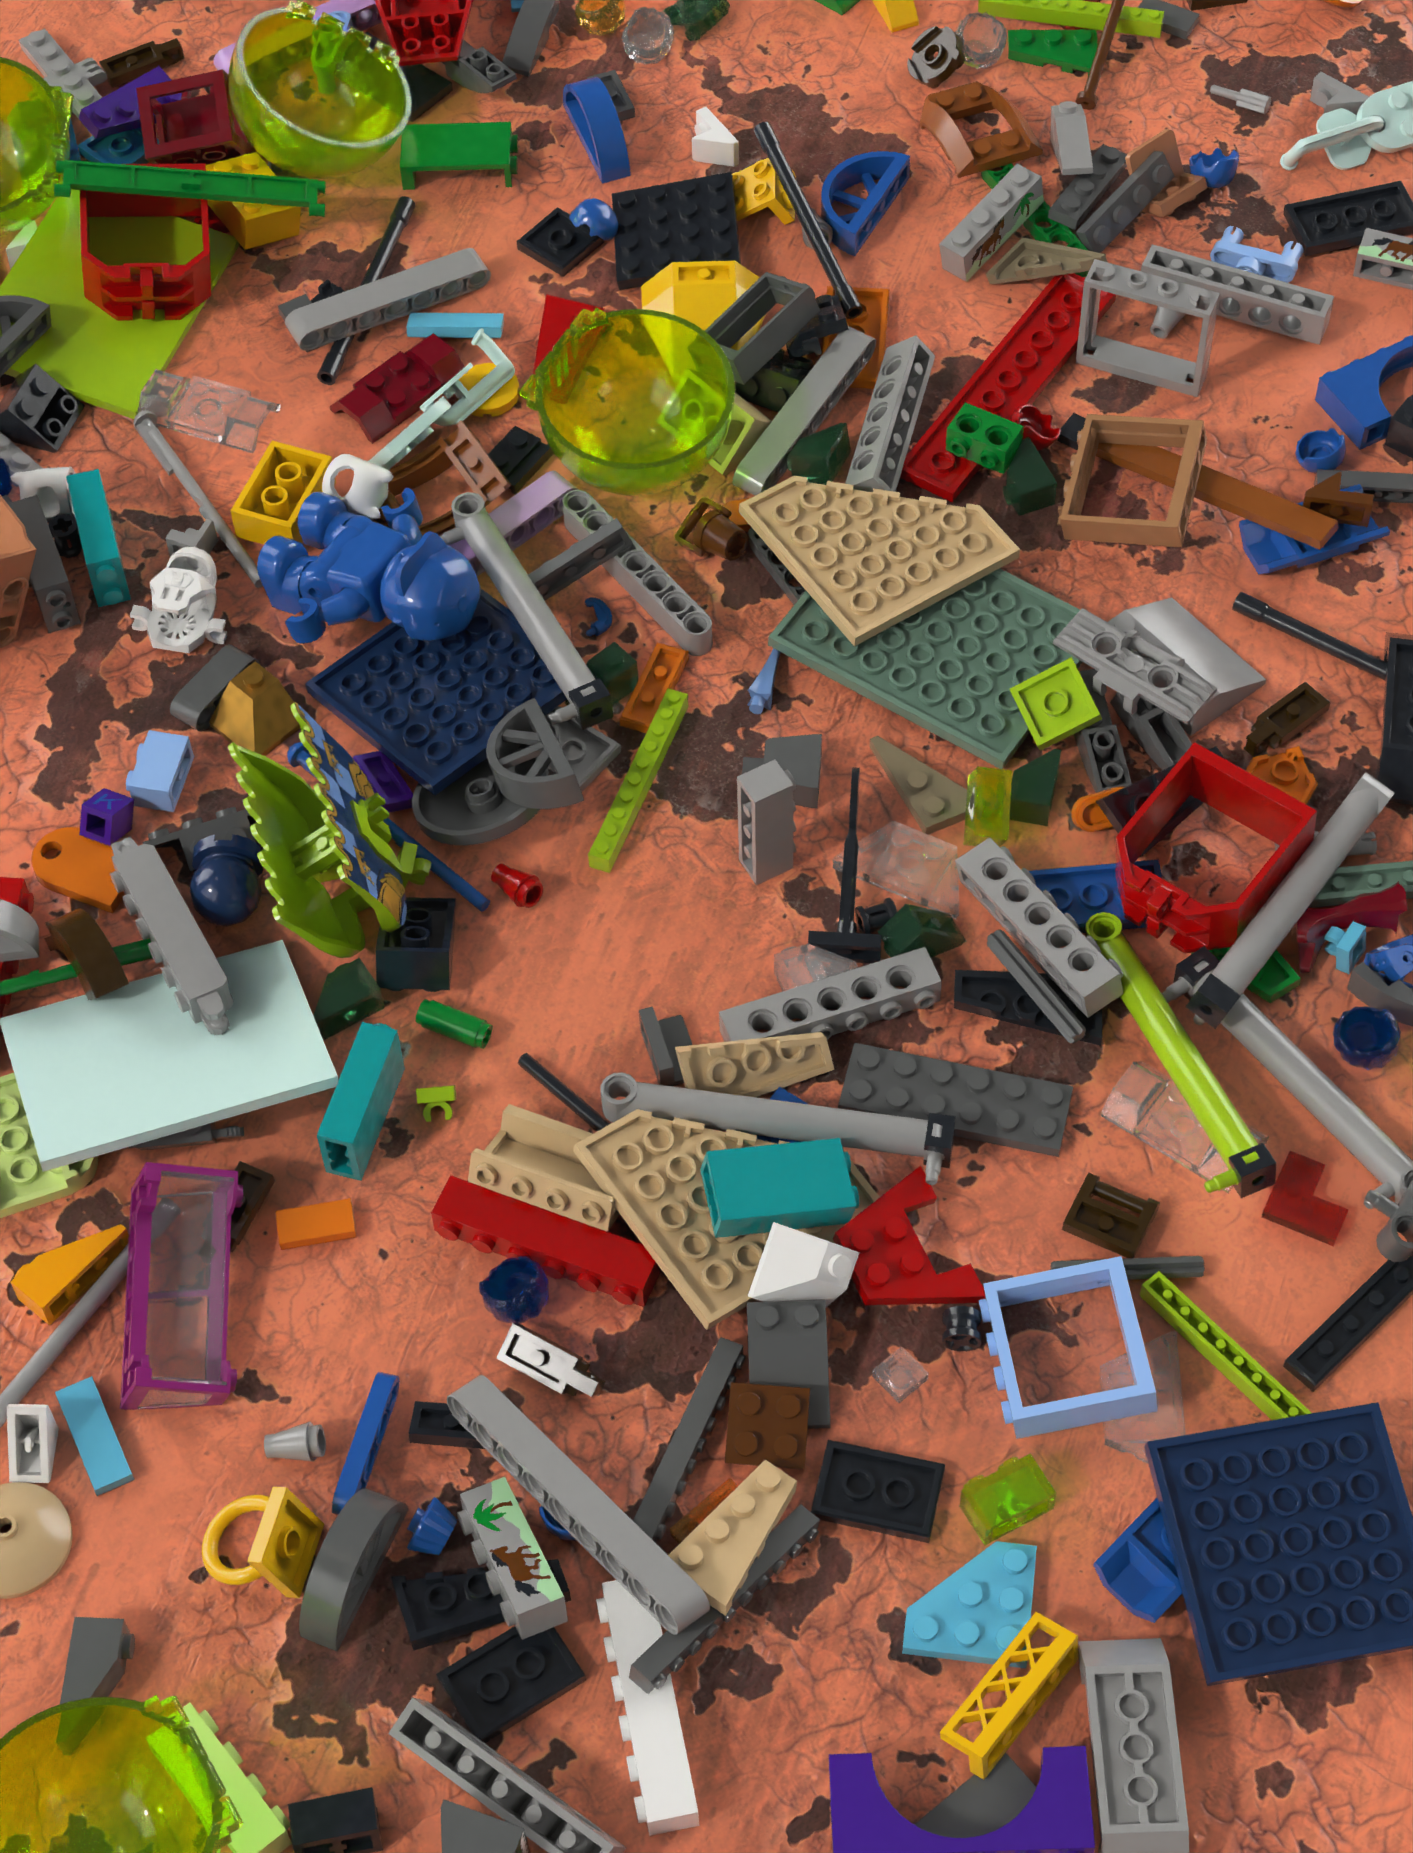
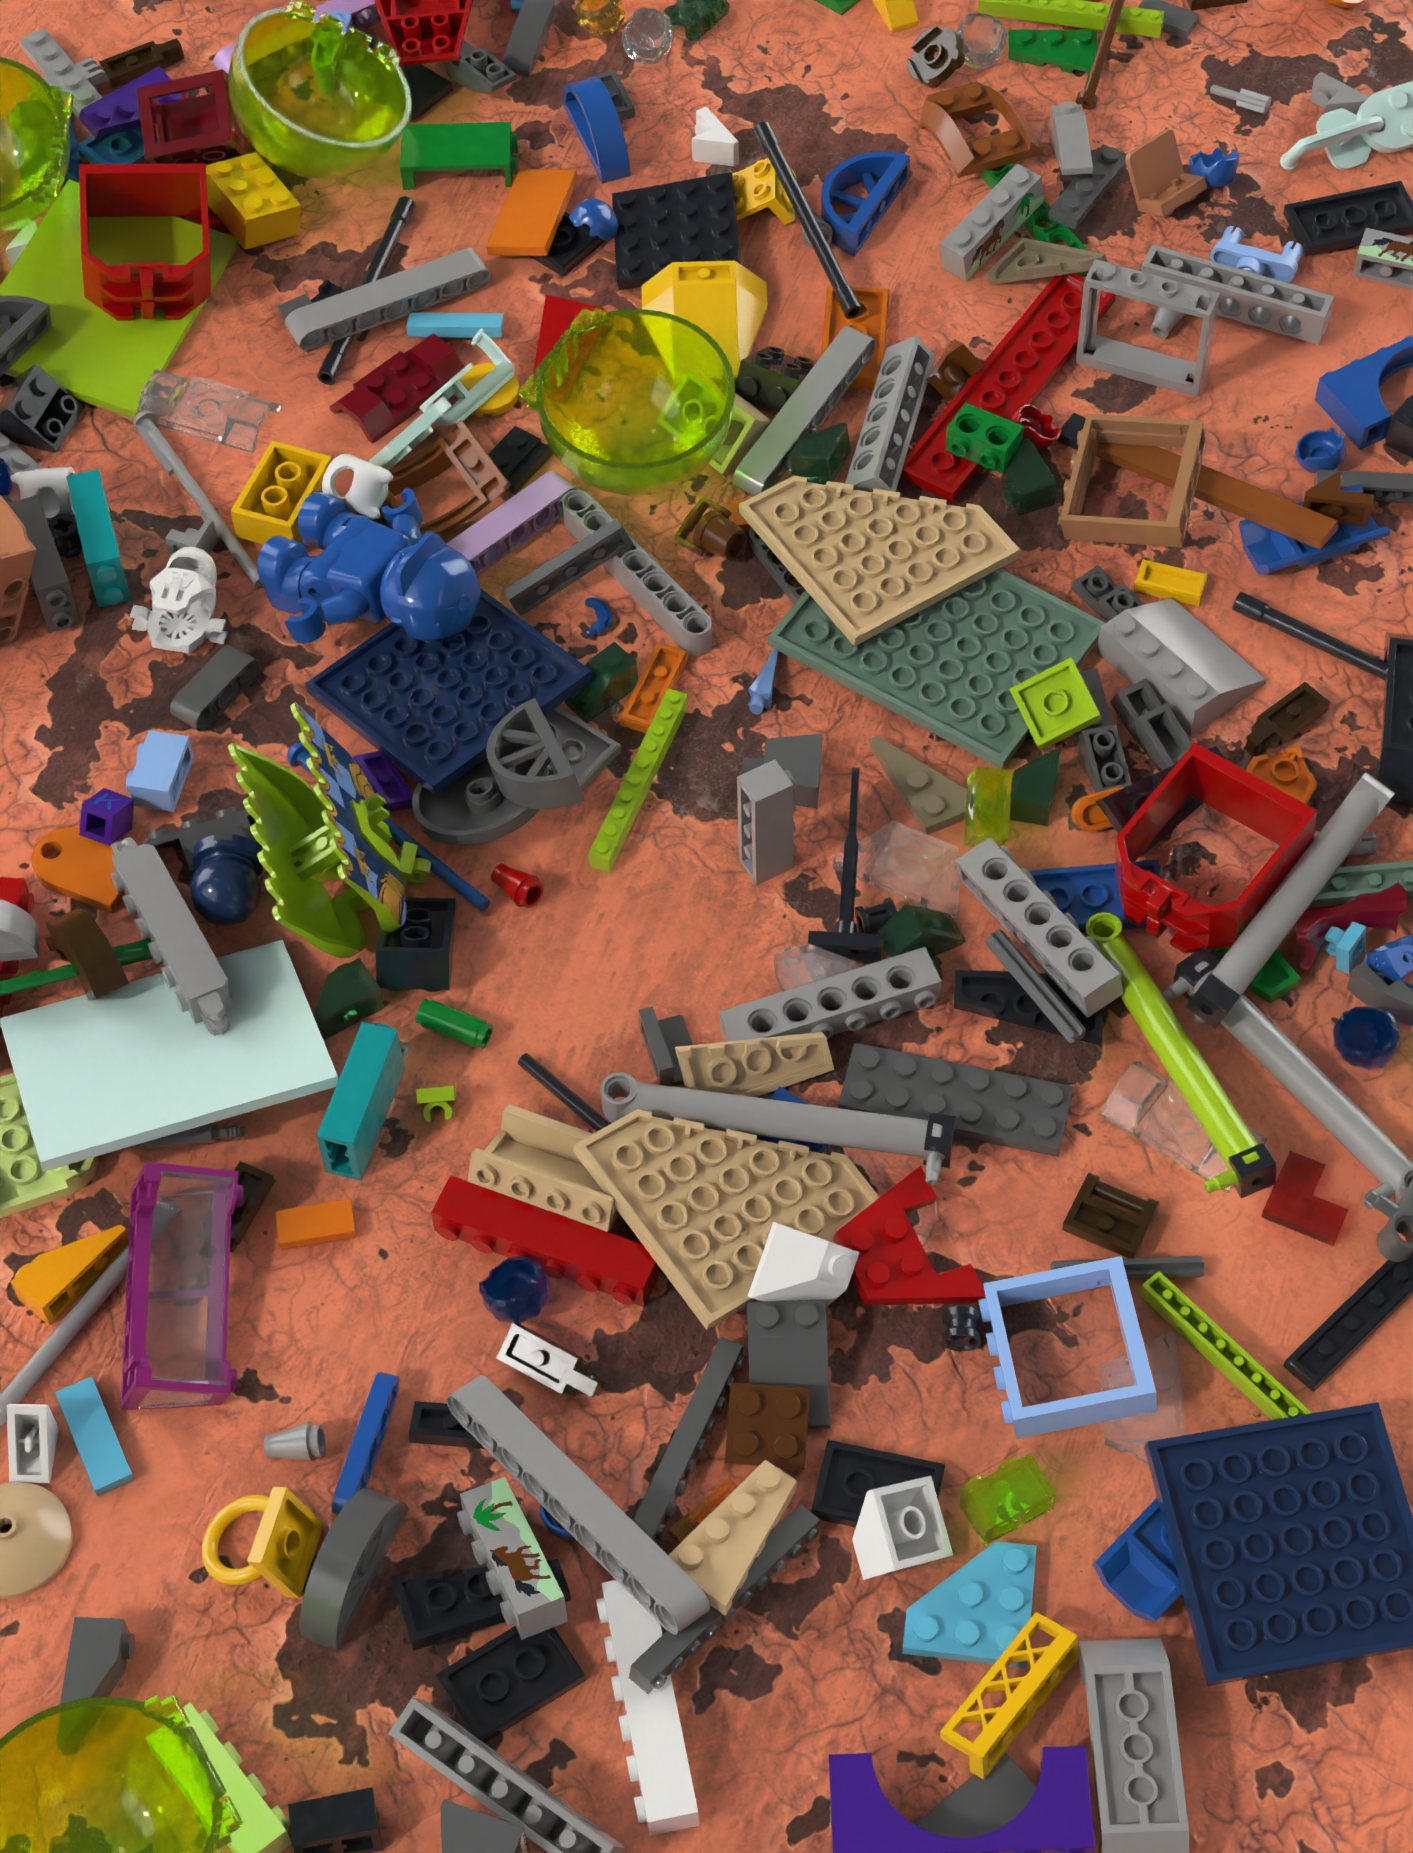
green piece [54,160,326,217] -> none
pearl gold slope [209,661,300,756] -> none
blue piece [407,1497,457,1555] -> none
light grey piece [440,492,614,730] -> none
dark grey window [690,272,820,385] -> none
teal brick [700,1138,859,1238] -> none
black plate [786,295,849,359] -> none
clear plate [872,1346,929,1403] -> none
light grey piece [1053,608,1217,725] -> none
dark grey plate [1076,151,1175,253] -> none
none -> orange tile [486,169,578,256]
none -> white slope [852,1476,953,1580]
none -> reddish brown slope [926,339,984,402]
none -> dark grey slope [1071,565,1144,621]
none -> yellow tile [1134,559,1208,607]

